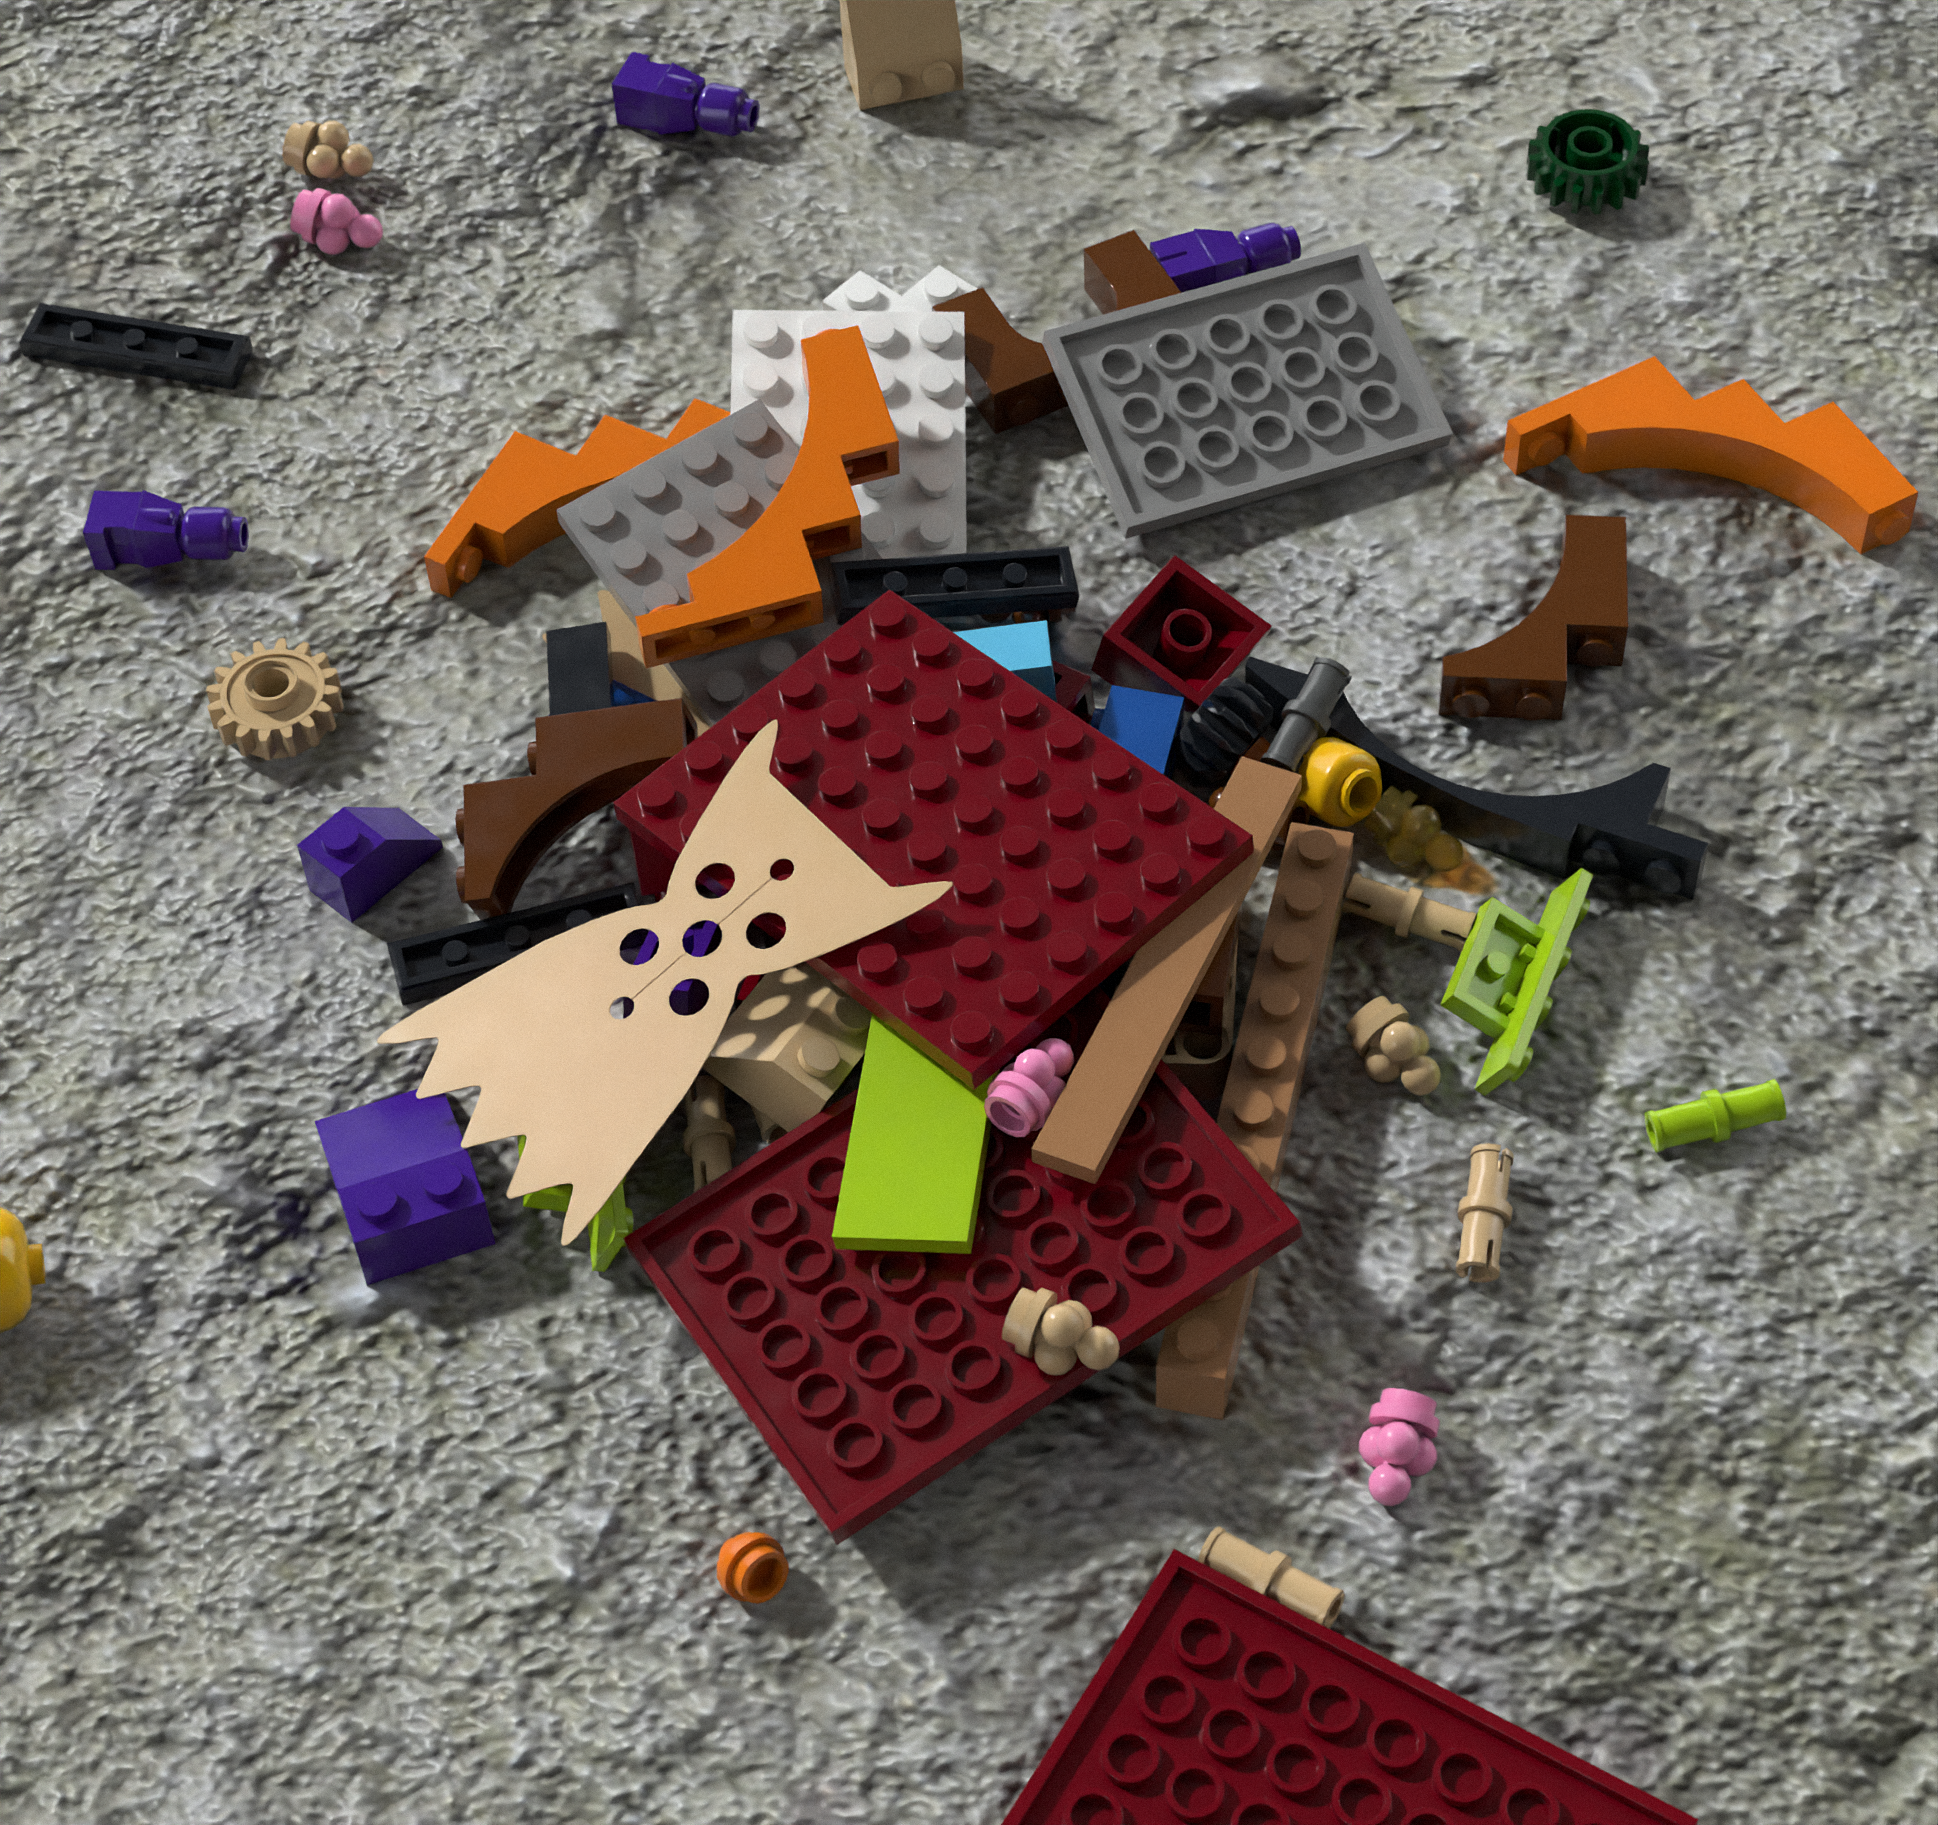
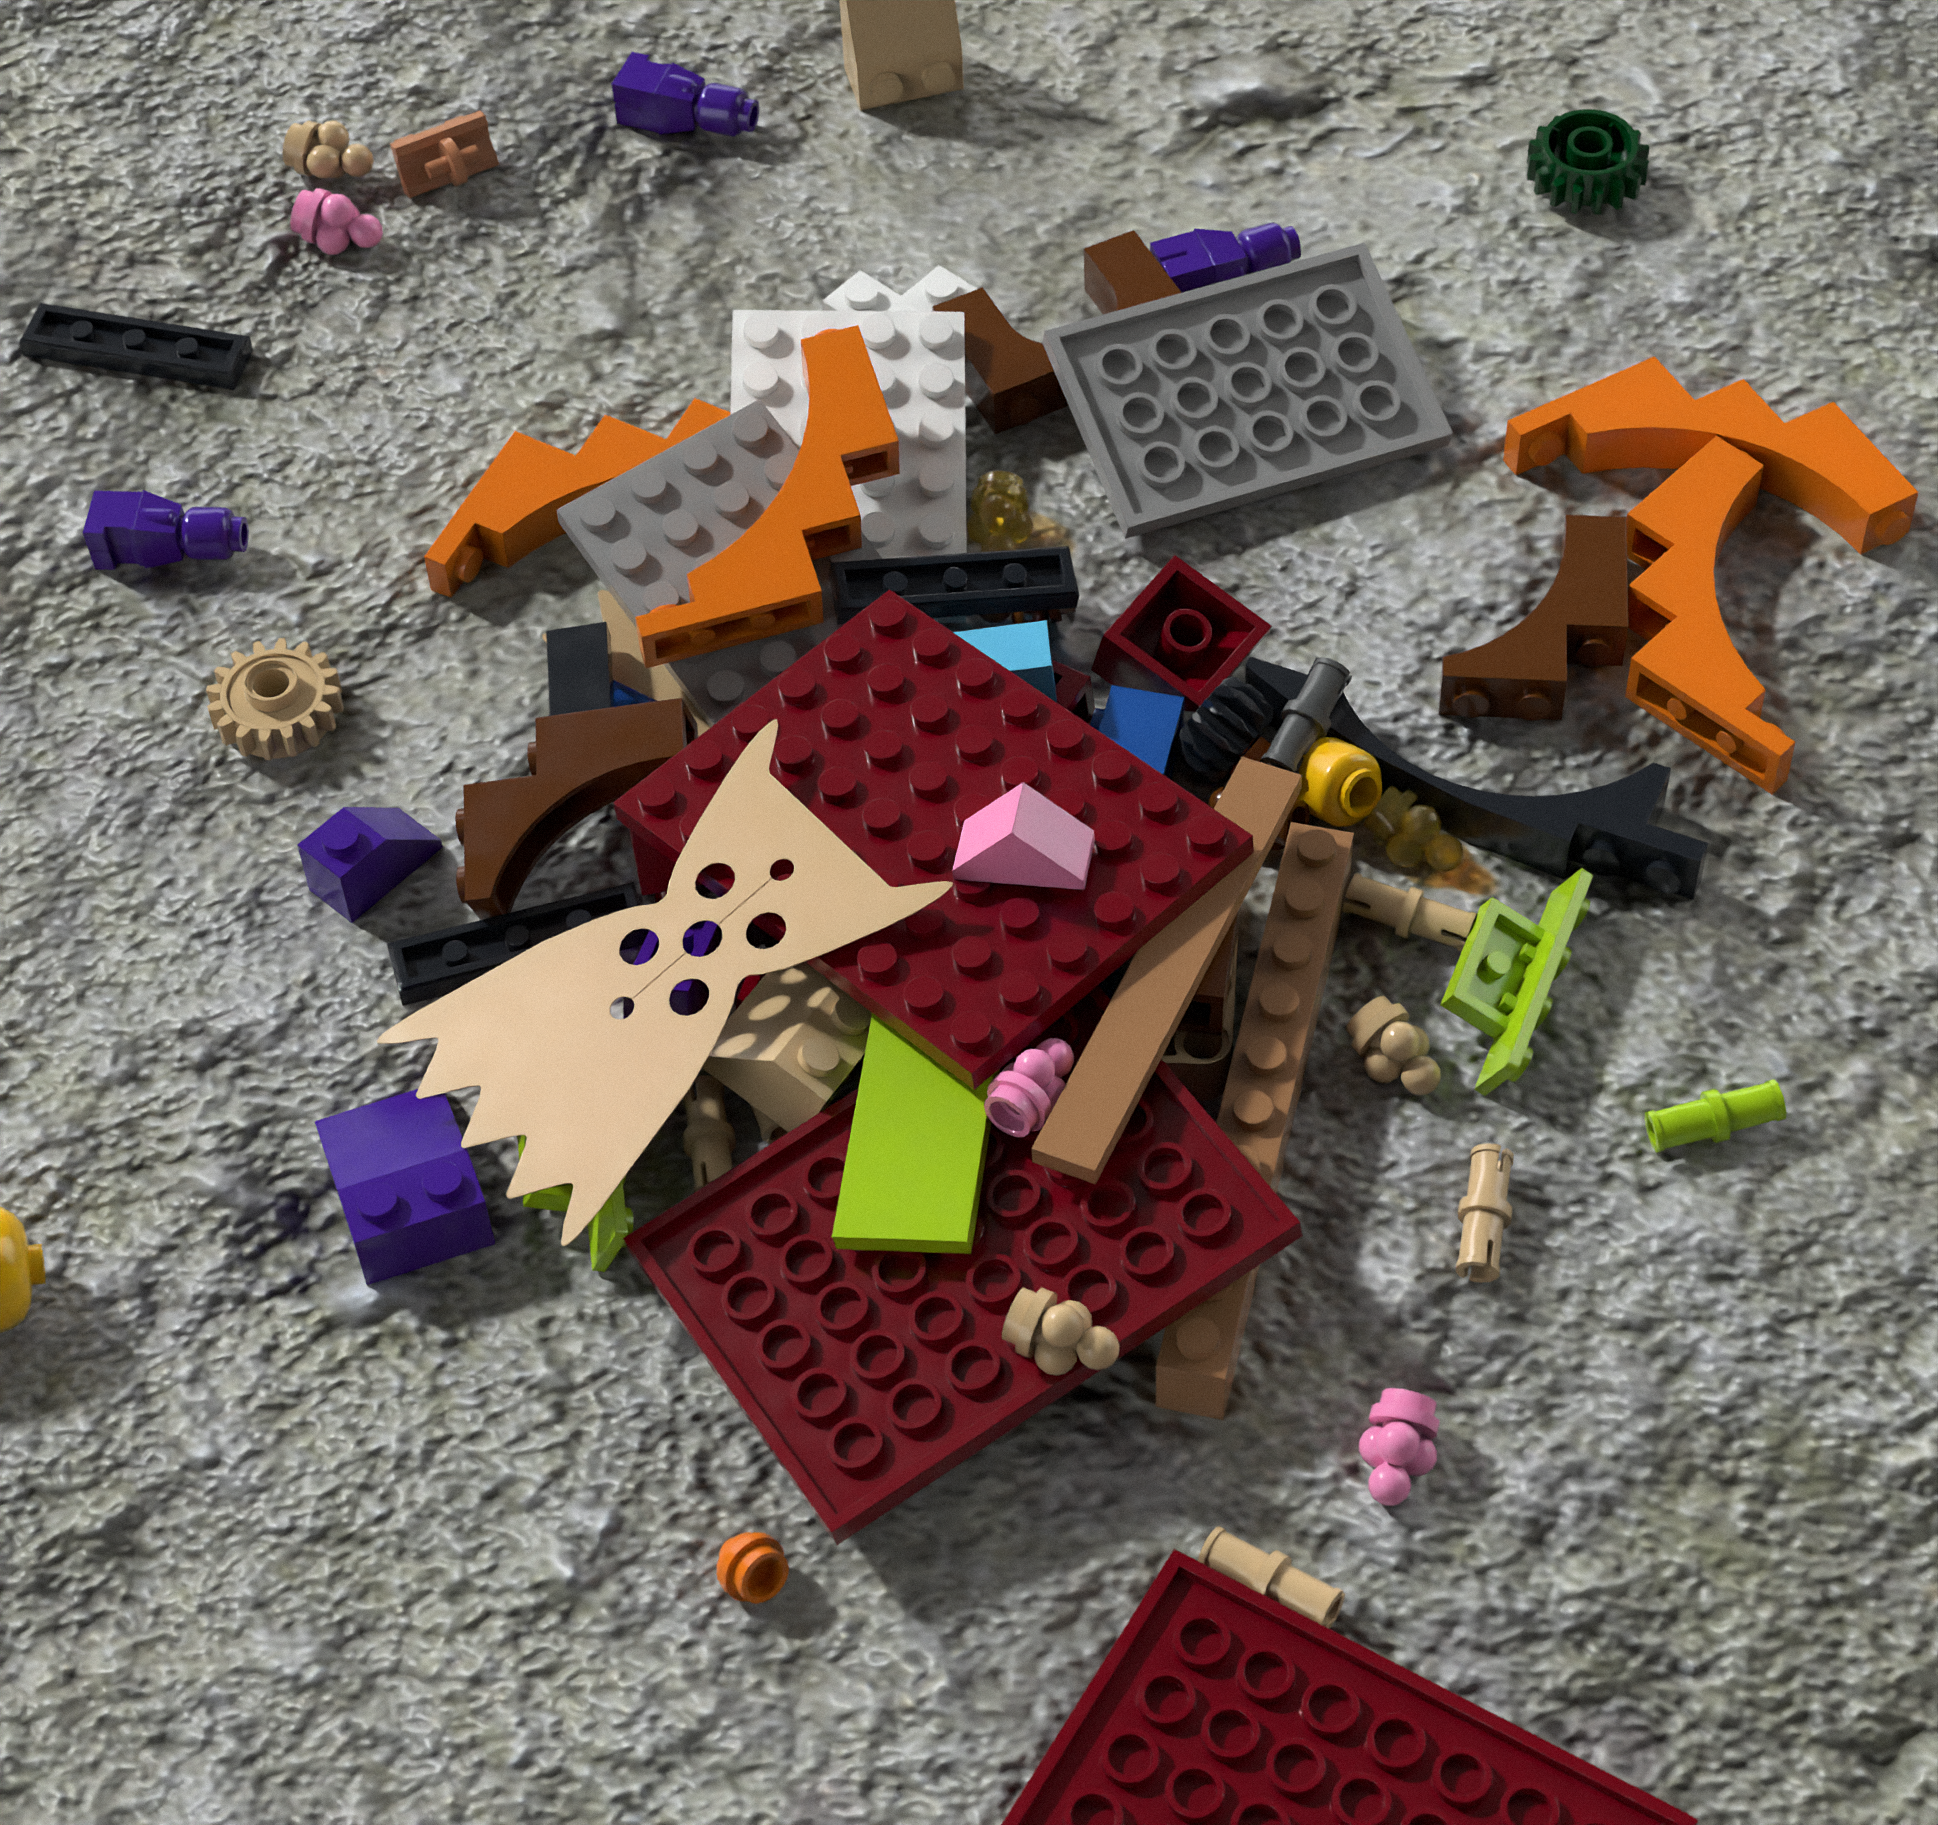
none -> nougat hips [390,110,499,198]
none -> bright pink slope [952,782,1095,890]
none -> clear yellow piece [967,471,1034,552]
none -> orange arch [1625,436,1796,795]

